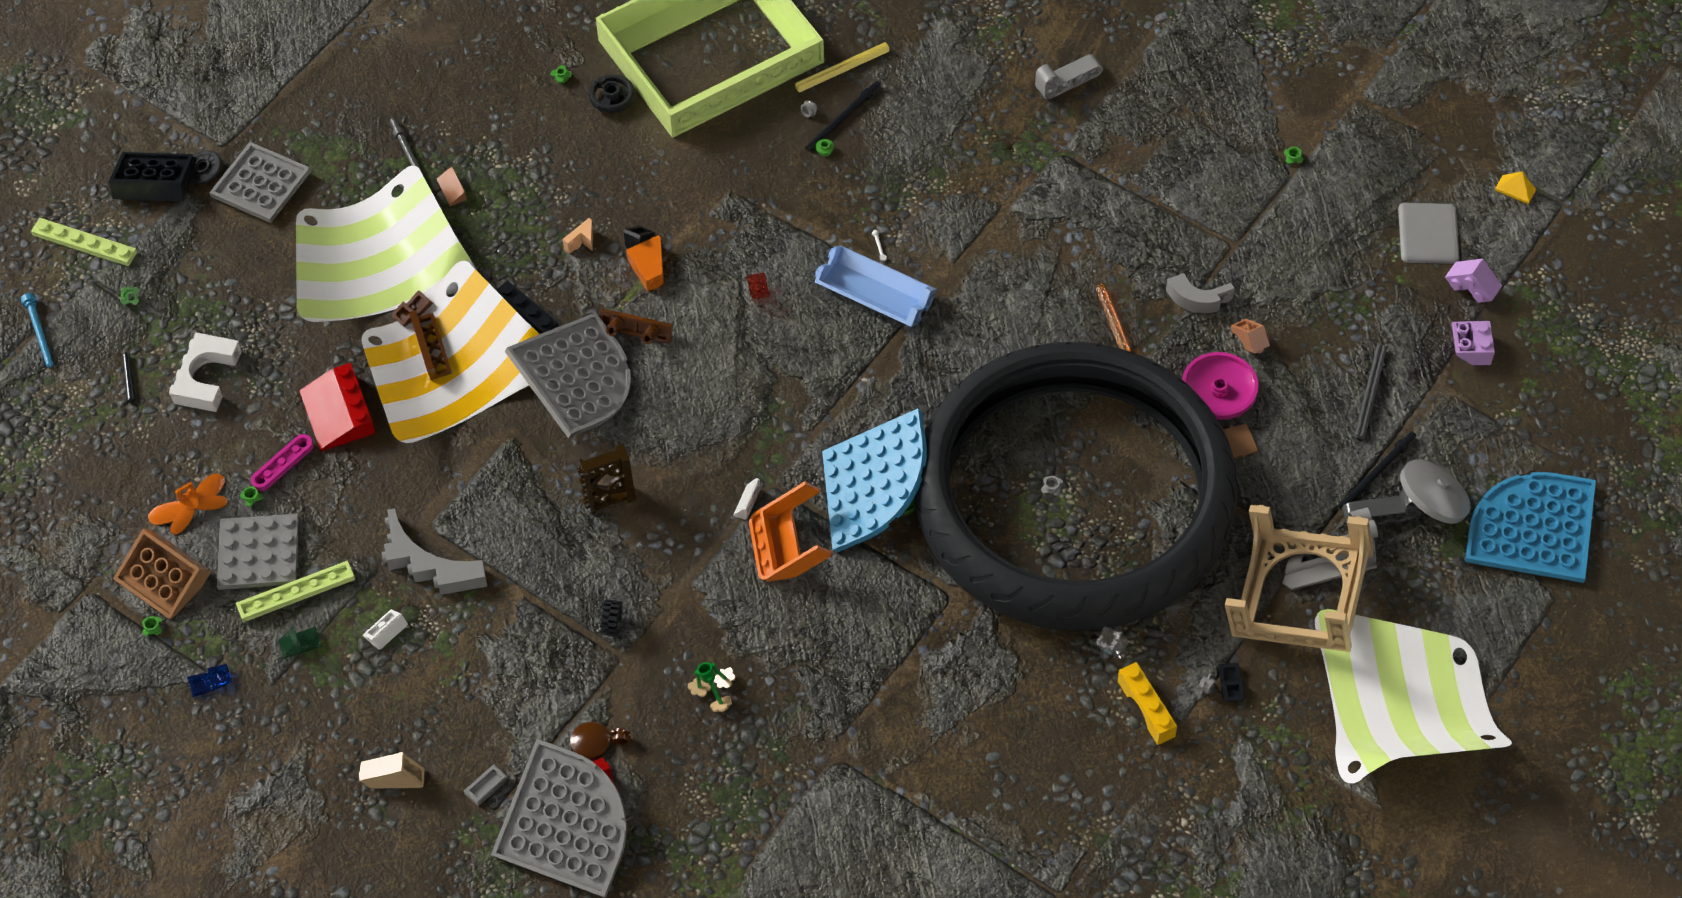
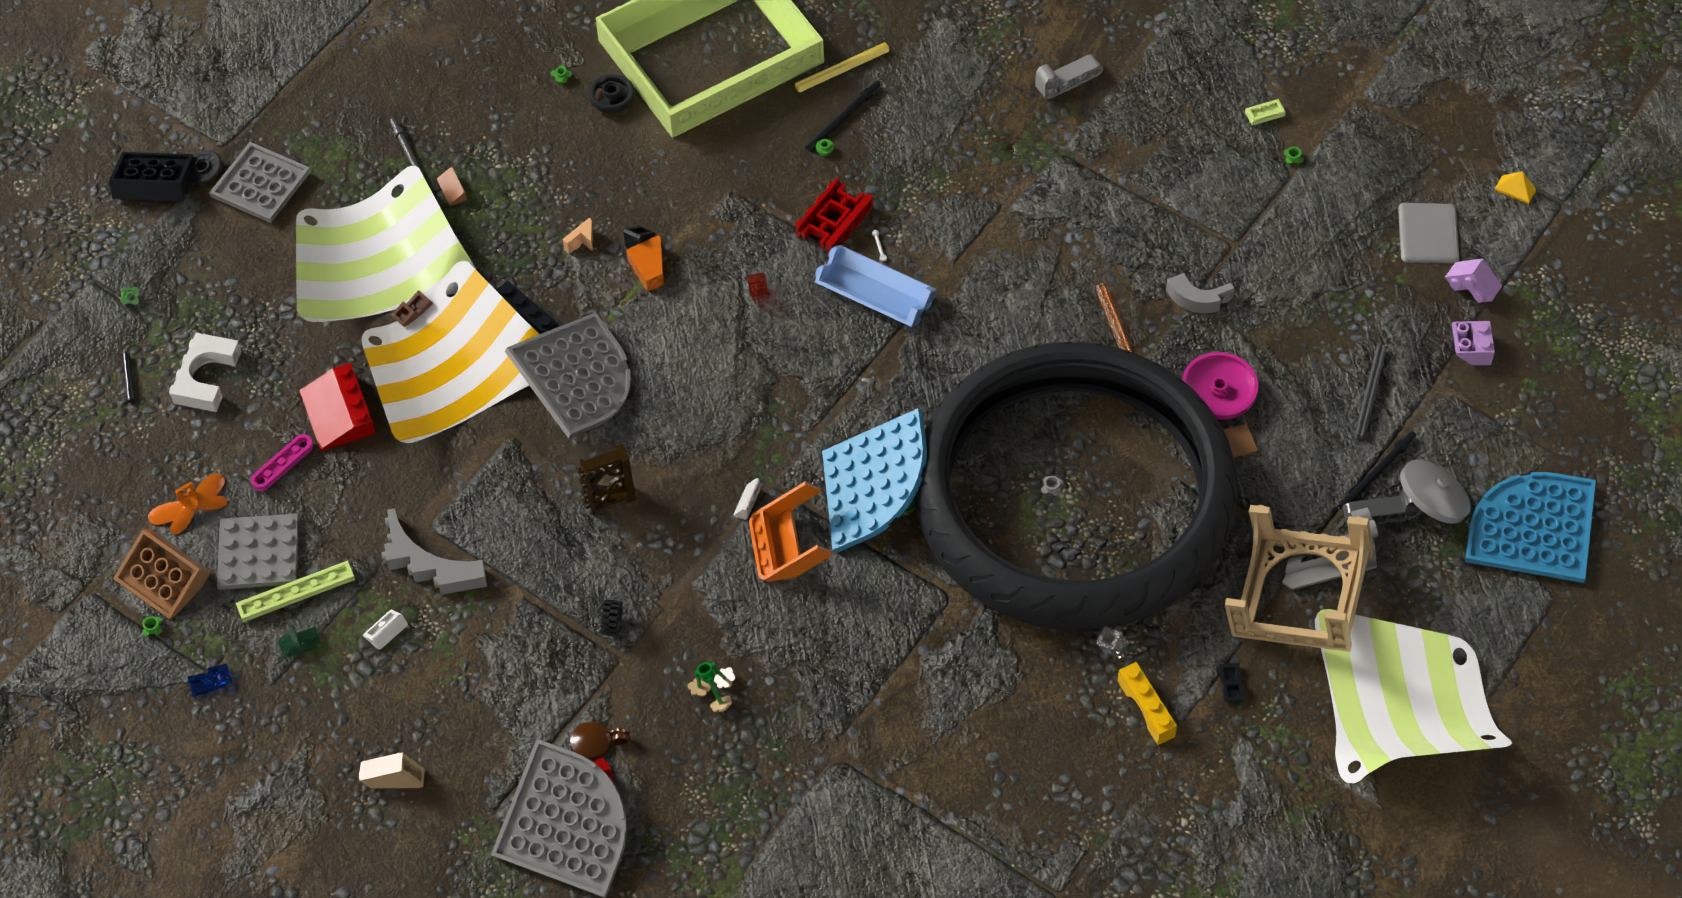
dark azure piece [21,293,54,368] -> none
yellowish green plate [31,218,137,267] -> none
bright green plate [240,486,263,507] -> none
reddish brown fence [409,310,452,380] -> none
light grey tile [464,764,508,807] -> none
reddish brown plate [599,308,673,344] -> none
light grey plate [801,101,817,118] -> none
light grey plate [1198,673,1216,695] -> none
nougat arch [1230,319,1270,354] -> none
none -> red fence [795,178,873,254]
none -> yellowish green plate [1245,99,1286,125]

